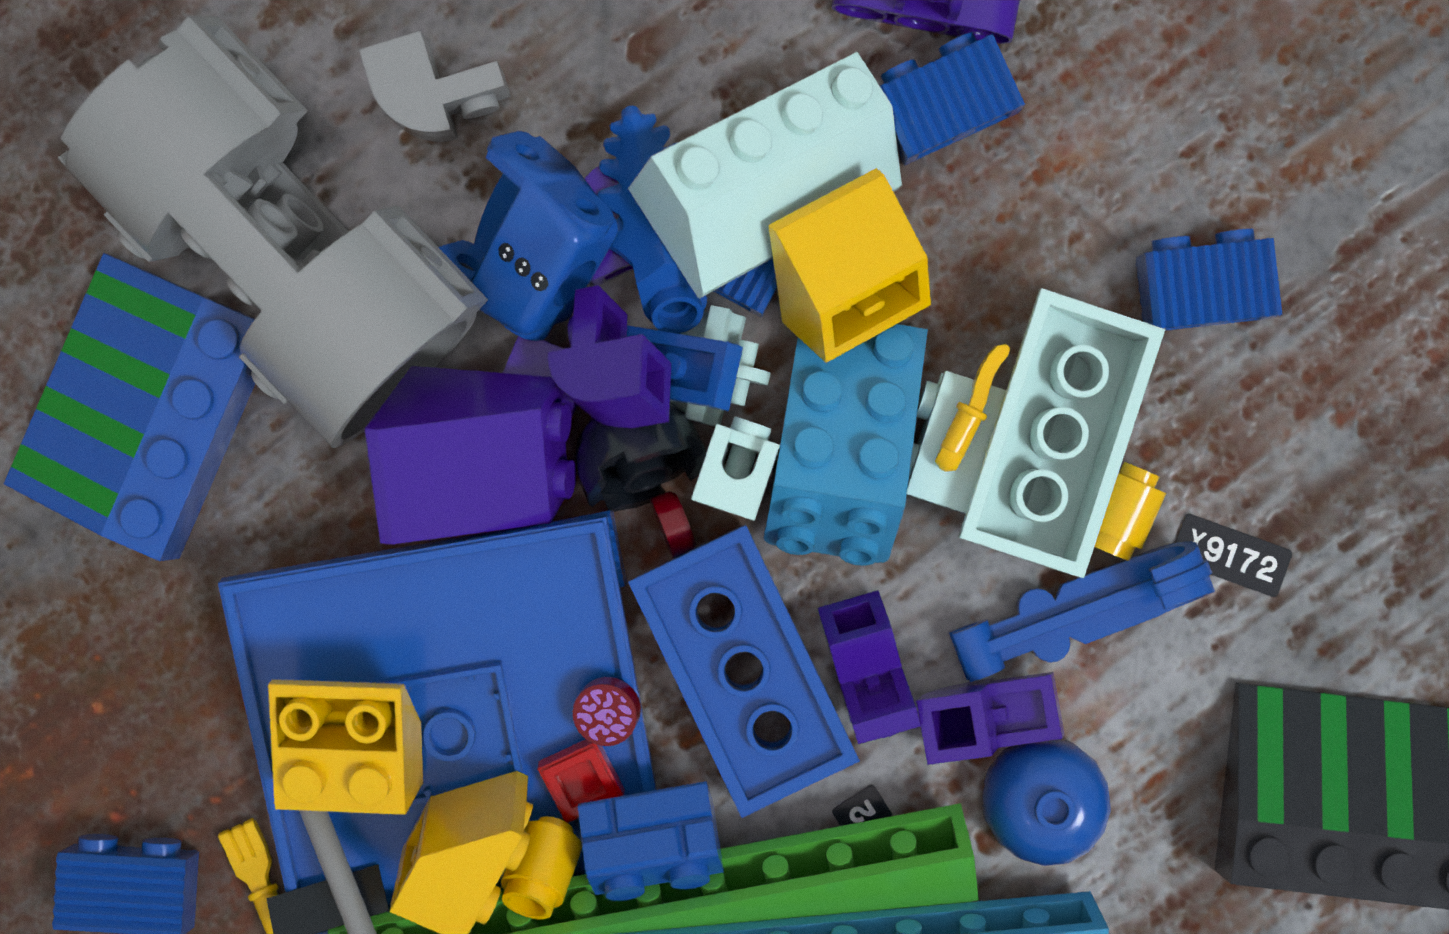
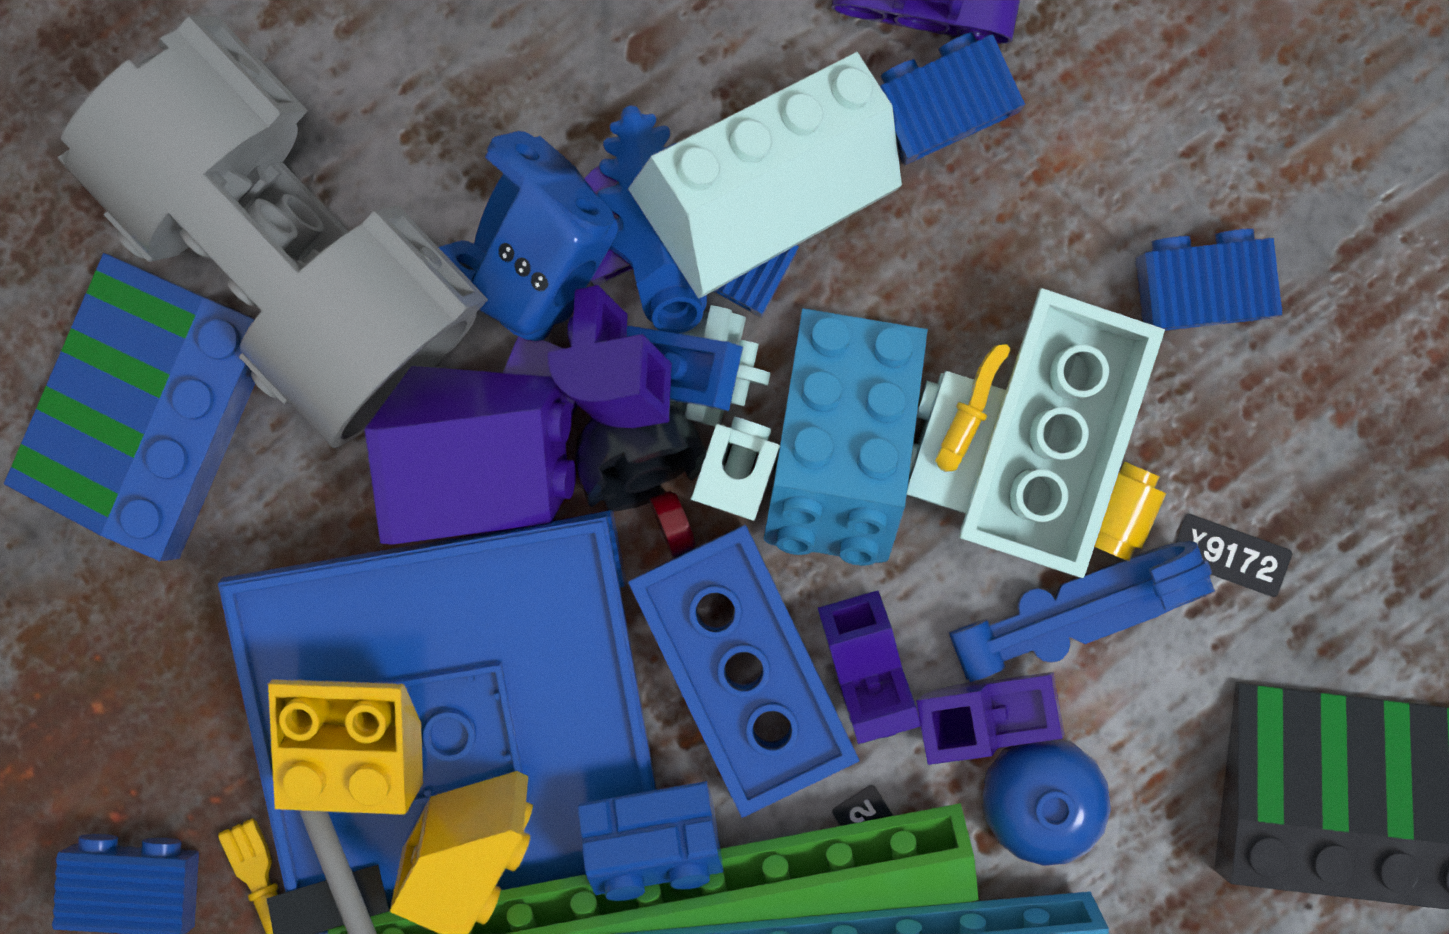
light grey brick [359,31,511,142] -> none
yellow brick [501,816,582,919] -> none
red tile [537,739,625,823] -> none
dark red tile [573,677,641,746] -> none
yellow slope [768,168,931,363] -> none

